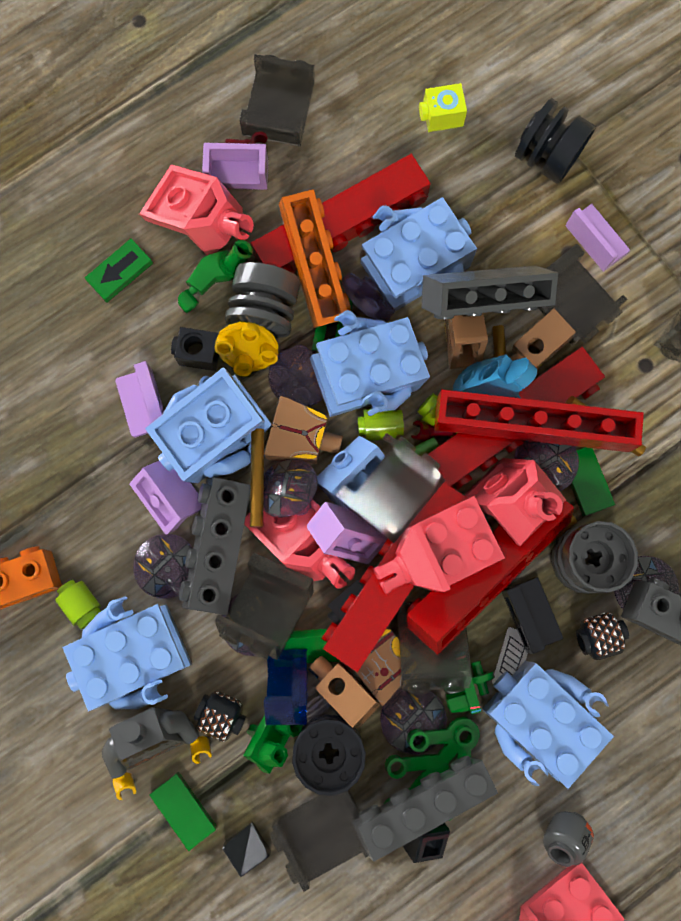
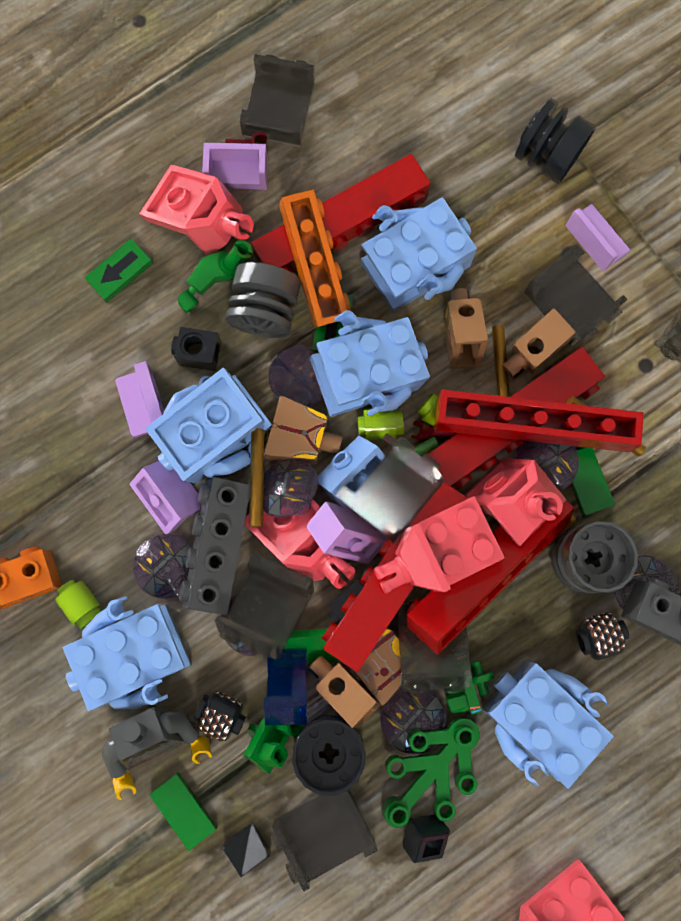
yellow dish [215,322,278,376] -> none
clear purple dish [342,272,395,323] -> none
dark grey brick [352,756,498,862] -> none
neon yellow brick [419,83,467,132] -> none
dark grey brick [422,266,558,319] -> none
dark azure piece [453,354,538,398] -> none
white sticker [492,627,528,684] -> none
black panel [502,577,564,654] -> none
dark grey head [543,811,594,867] -> none

